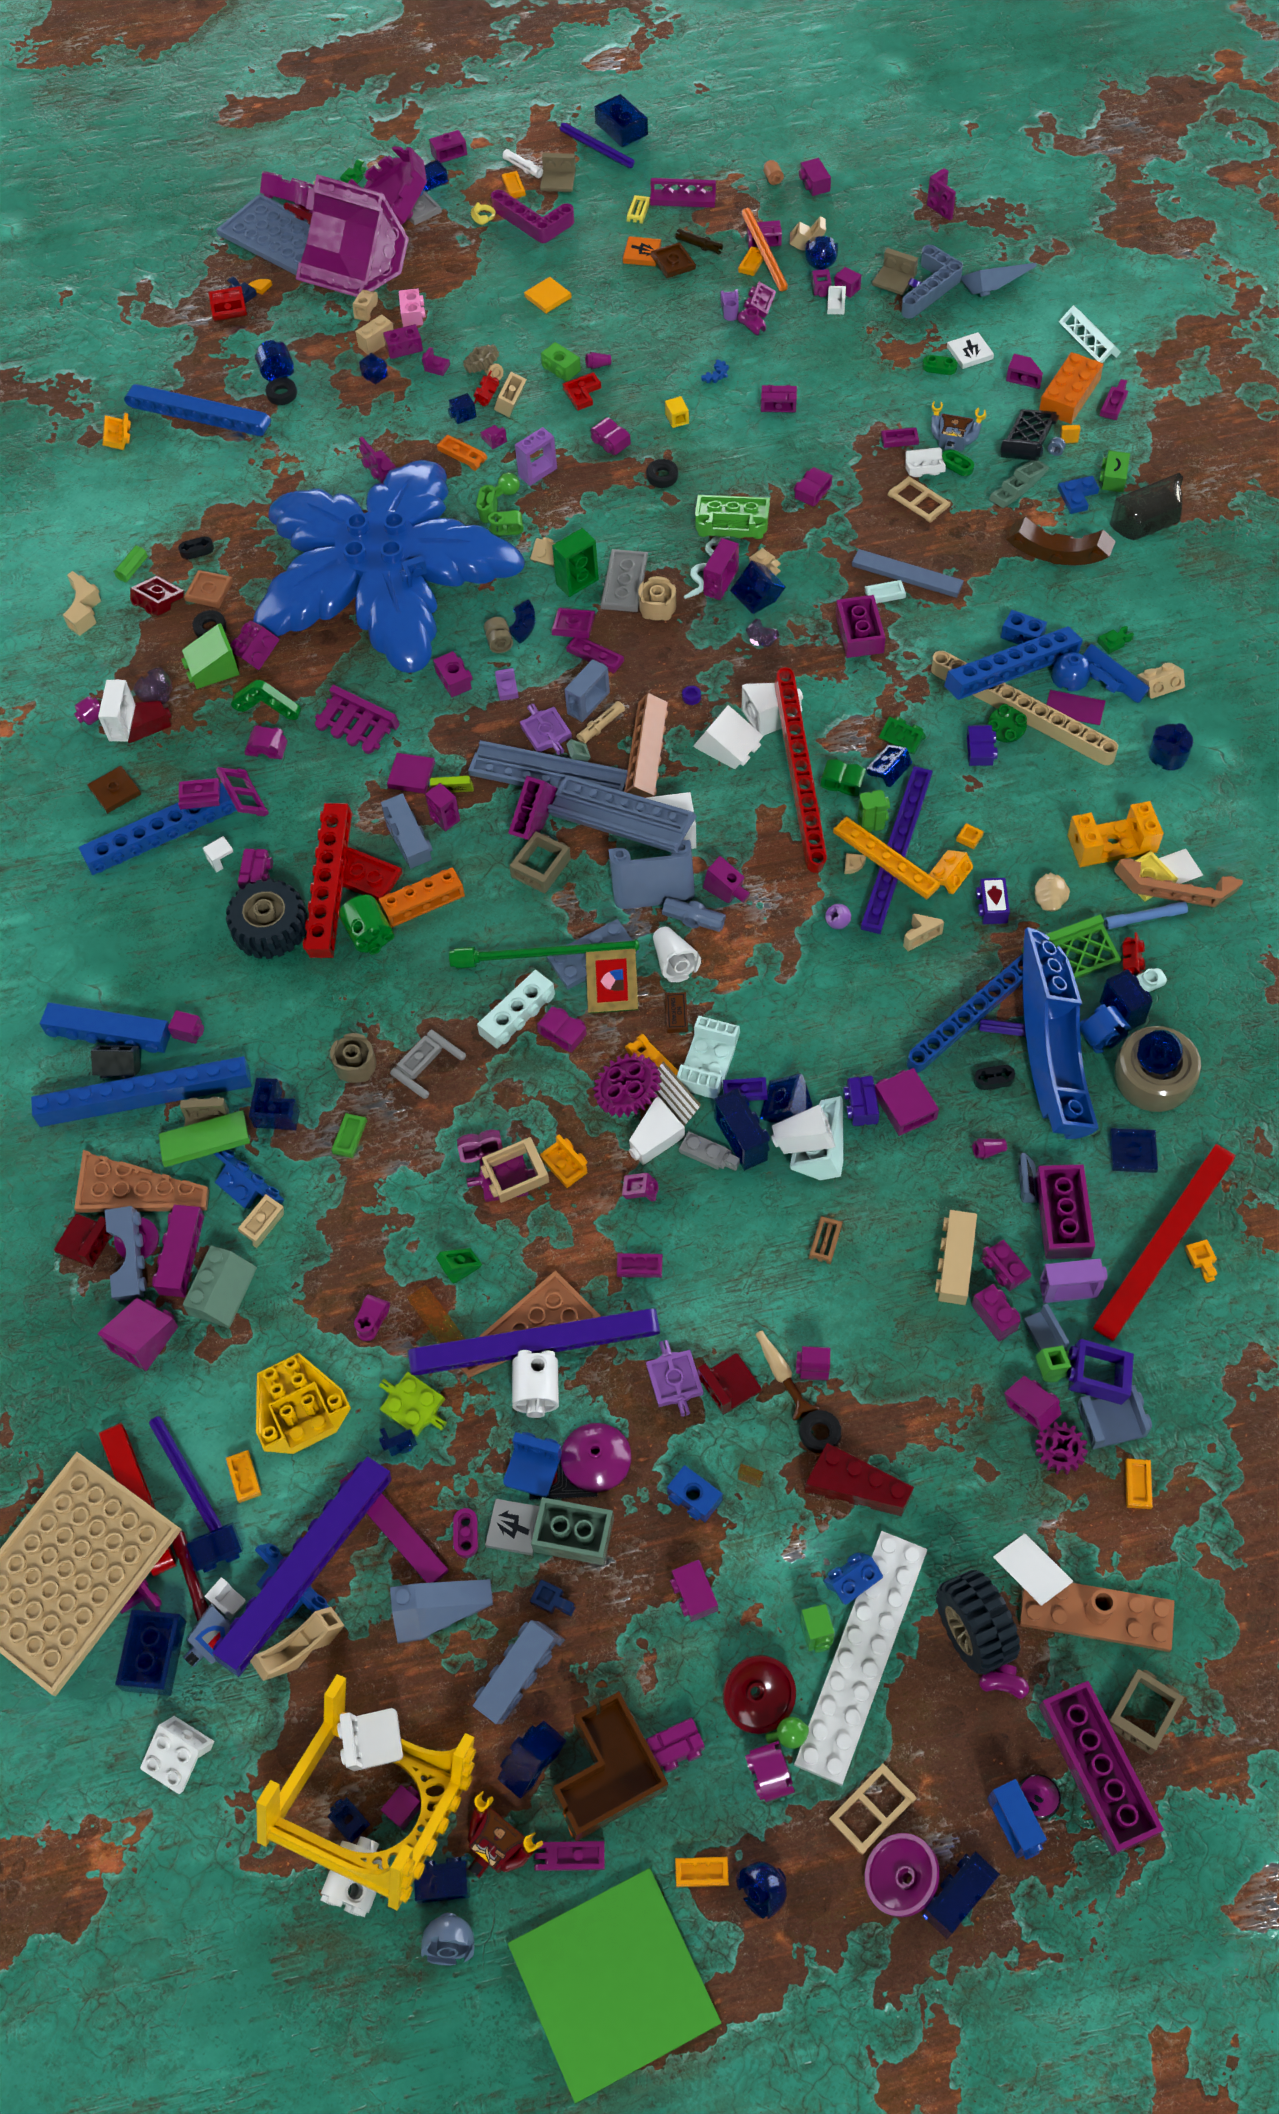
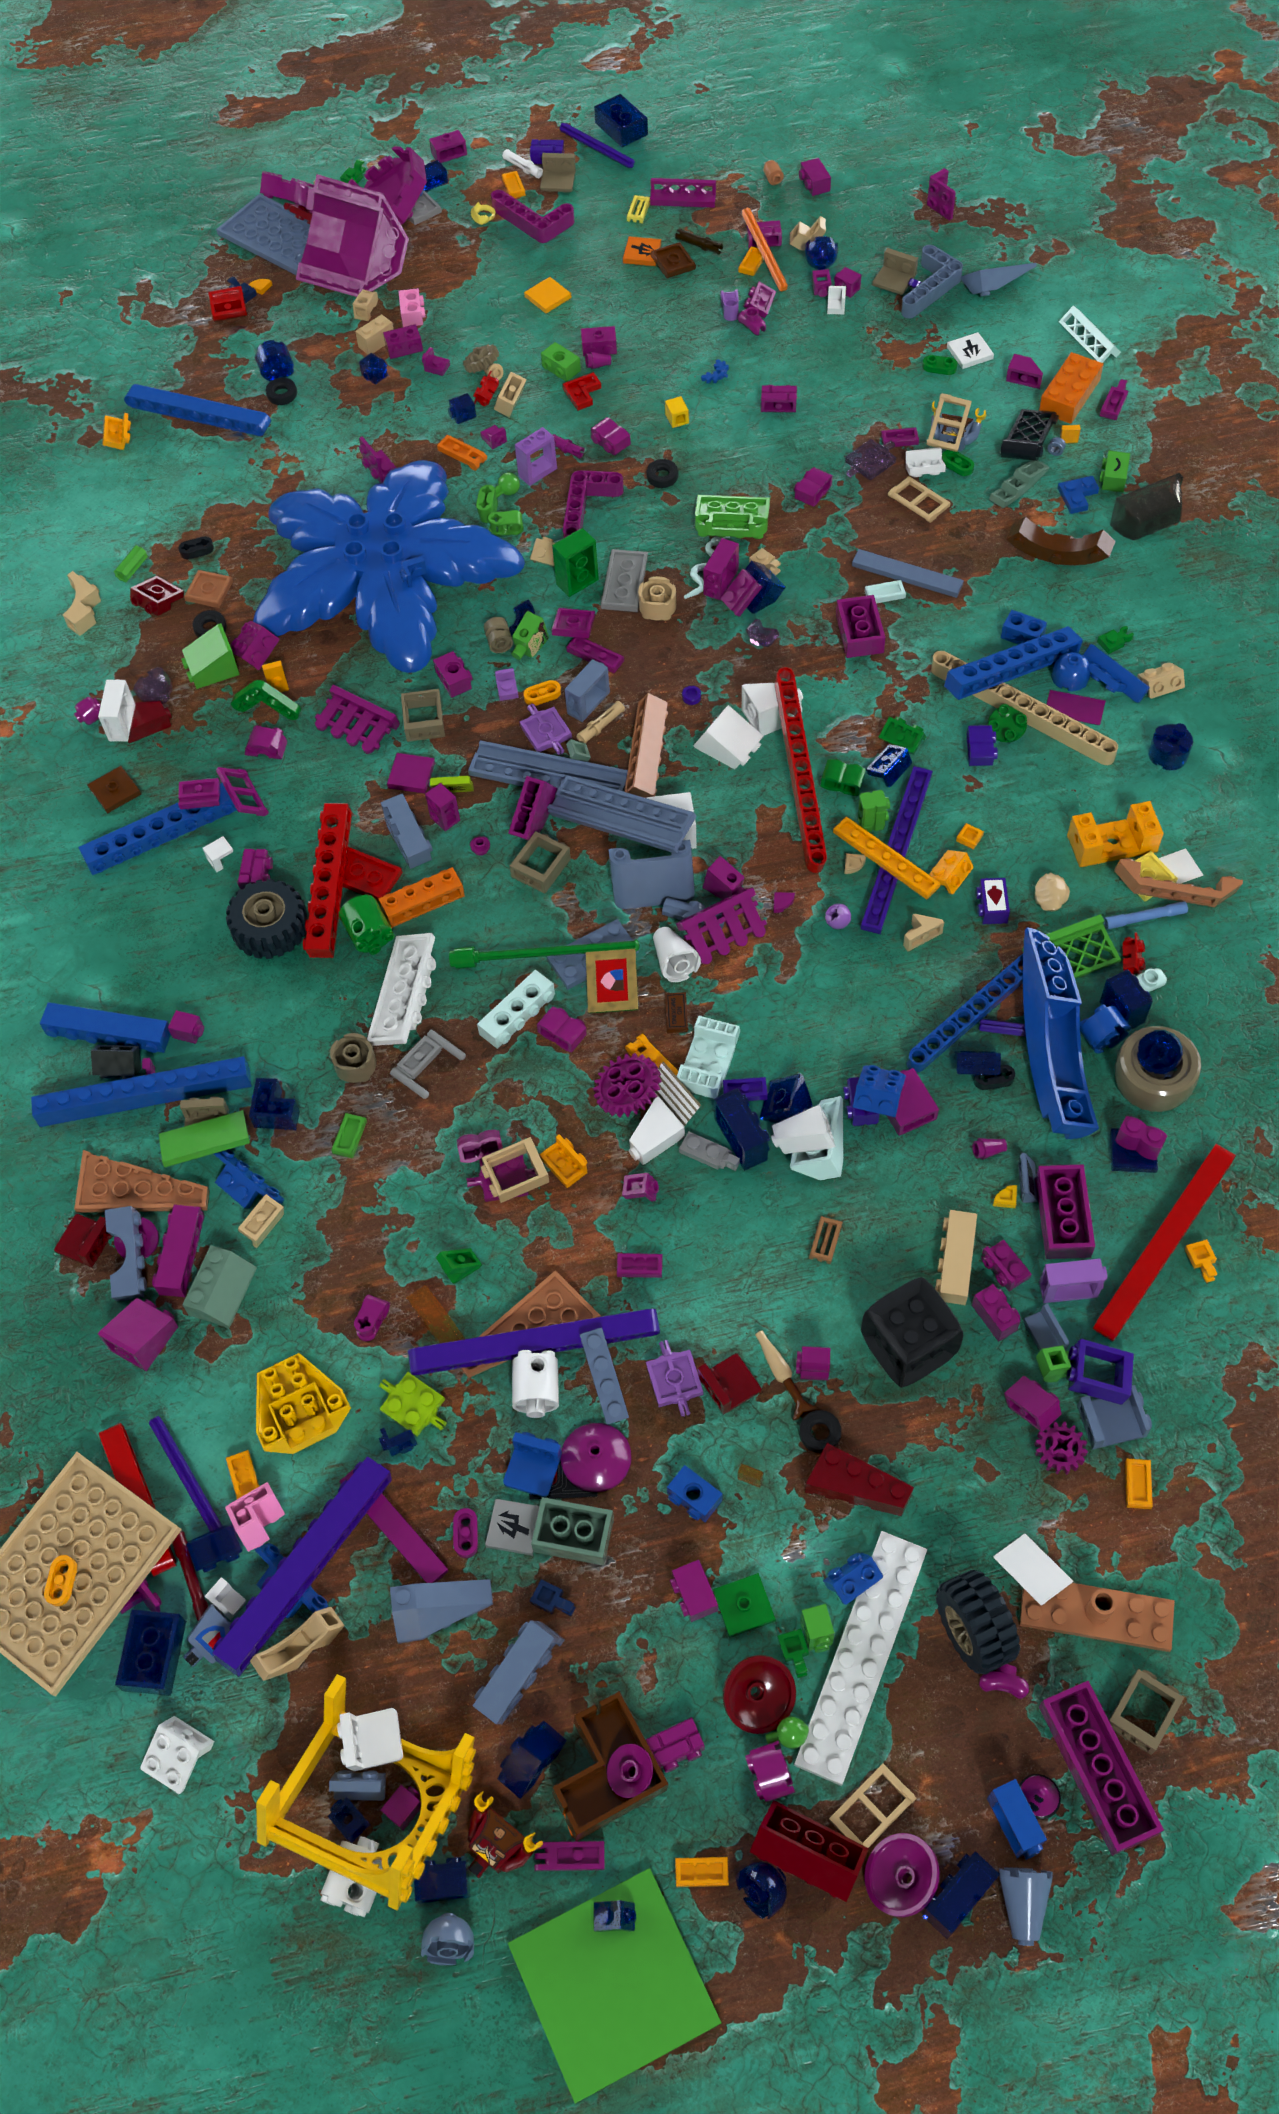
none -> light orange plate [44,1555,77,1606]
none -> magenta tile [142,1058,155,1075]
none -> bright pink brick [225,1482,285,1552]
none -> light orange plate [262,660,289,692]
none -> sand blue bracket [329,1770,386,1801]
none -> white plate [367,933,436,1046]
none -> dark tan window [401,689,445,742]
none -> magenta plate [470,836,490,856]
none -> bright green torso [511,611,549,660]
none -> light orange plate [524,680,561,706]
none -> dark purple brick [530,139,565,165]
none -> magenta pin [553,434,585,459]
none -> magenta beam [563,470,624,538]
none -> sand blue plate [579,1327,629,1425]
none -> magenta brick [581,326,617,356]
none -> bracket [594,1900,636,1932]
none -> magenta dish [607,1744,653,1798]
none -> magenta fence [675,887,767,964]
none -> green plate [713,1573,776,1638]
none -> magenta plate [720,569,762,617]
none -> dark red brick [750,1800,869,1902]
none -> magenta tile [774,892,795,913]
none -> green plate [777,1629,809,1678]
none -> clear purple plate [845,439,896,481]
none -> blue bracket [853,1065,906,1117]
none -> black piece [861,1277,963,1388]
none -> tan window [926,393,972,452]
none -> clear blue bracket [954,1051,1001,1075]
none -> yellow tile [993,1185,1017,1208]
none -> sand blue cone [999,1867,1053,1946]
none -> magenta brick [1115,1116,1167,1160]

